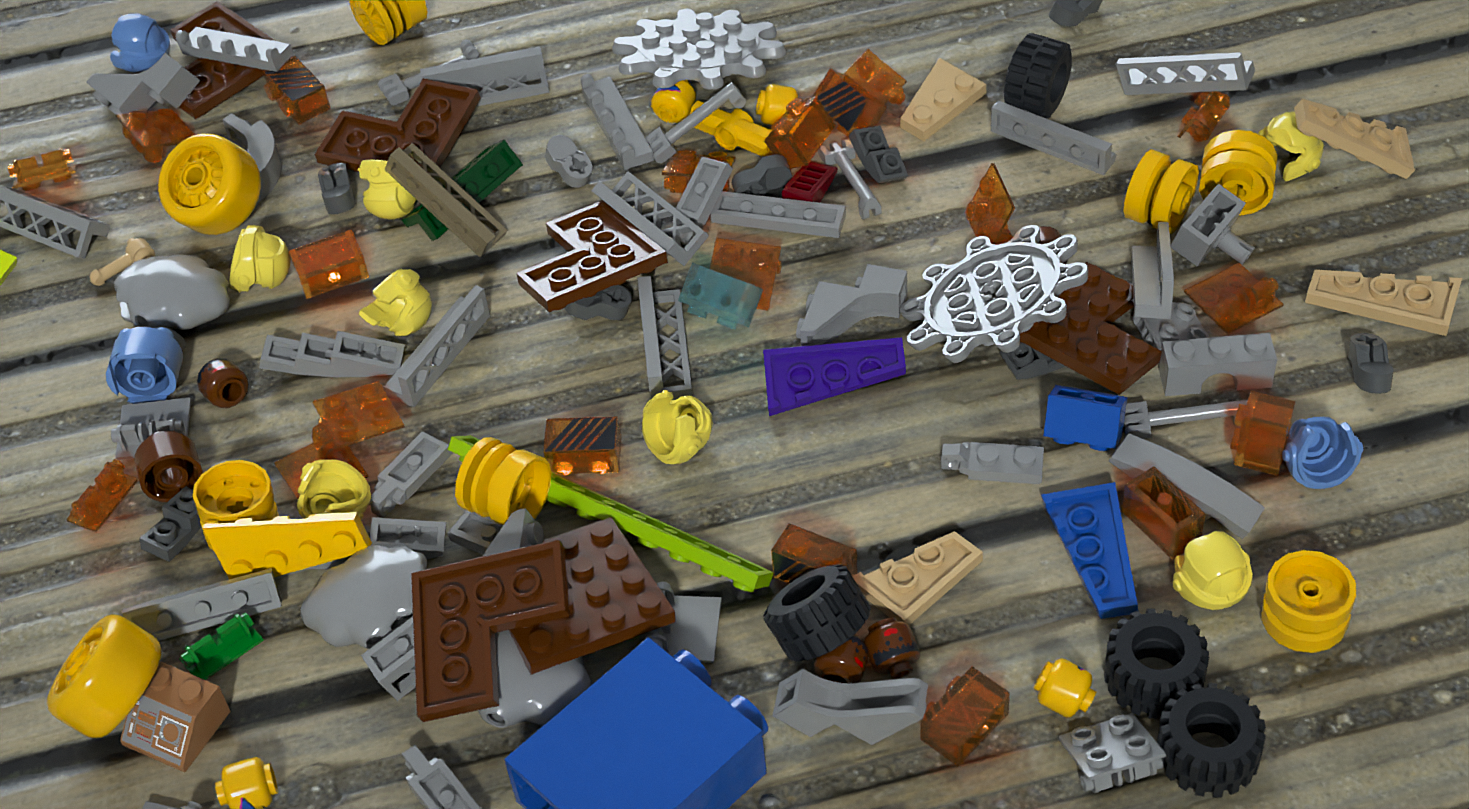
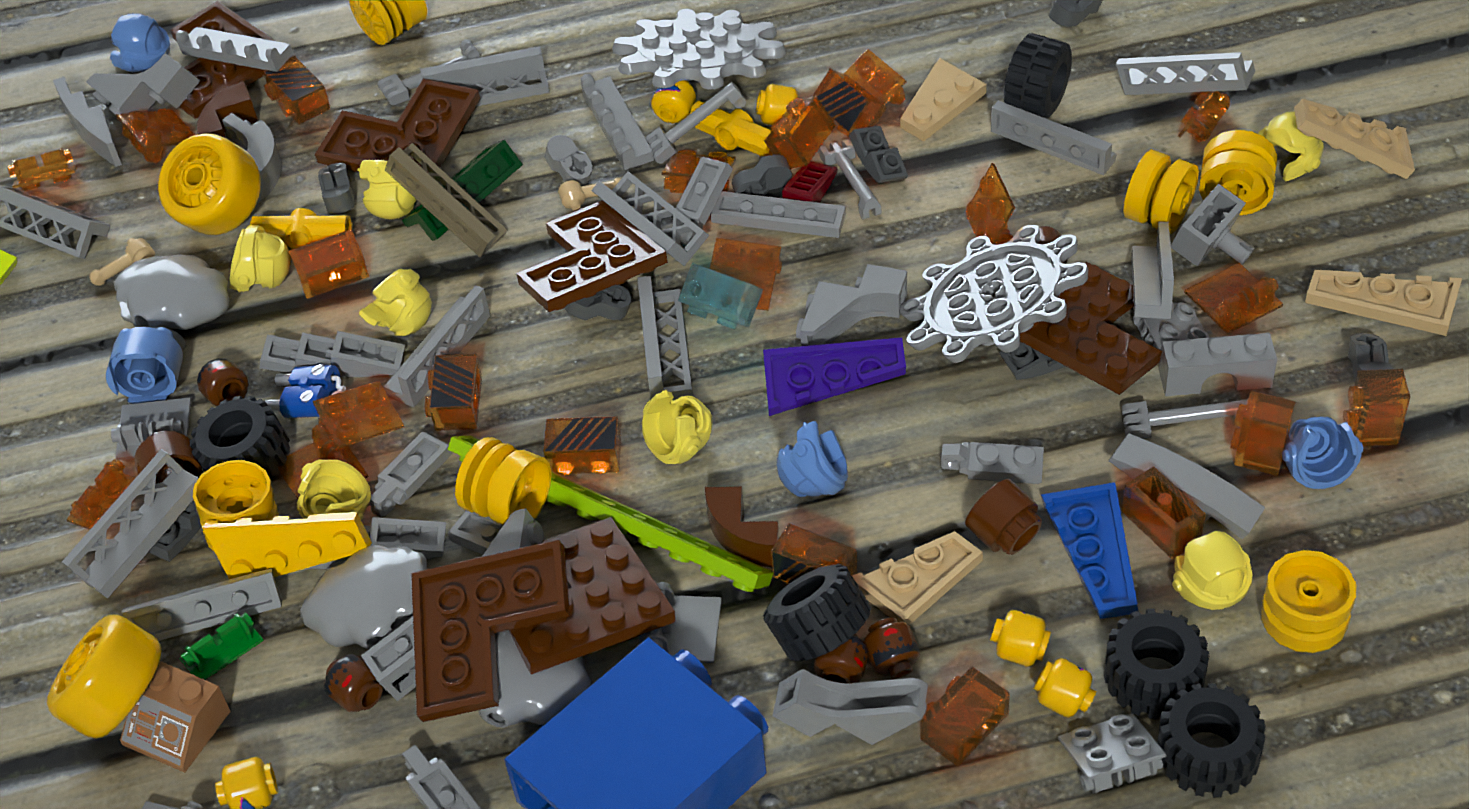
blue brick [1043,385,1127,451] -> none
none -> light grey slope [53,77,122,167]
none -> light grey fence [62,449,198,599]
none -> black tyre [190,396,290,477]
none -> reddish brown brick [197,81,258,138]
none -> yellow piece [250,208,352,251]
none -> blue piece [265,365,346,418]
none -> reddish brown head [324,654,383,713]
none -> clear orange brick [425,353,482,431]
none -> tan piece [558,178,621,211]
none -> reddish brown brick [705,486,780,567]
none -> medium blue helmet [776,421,848,497]
none -> reddish brown piece [965,479,1042,555]
none -> yellow head [990,610,1051,667]
none -> clear orange brick [1343,369,1410,446]

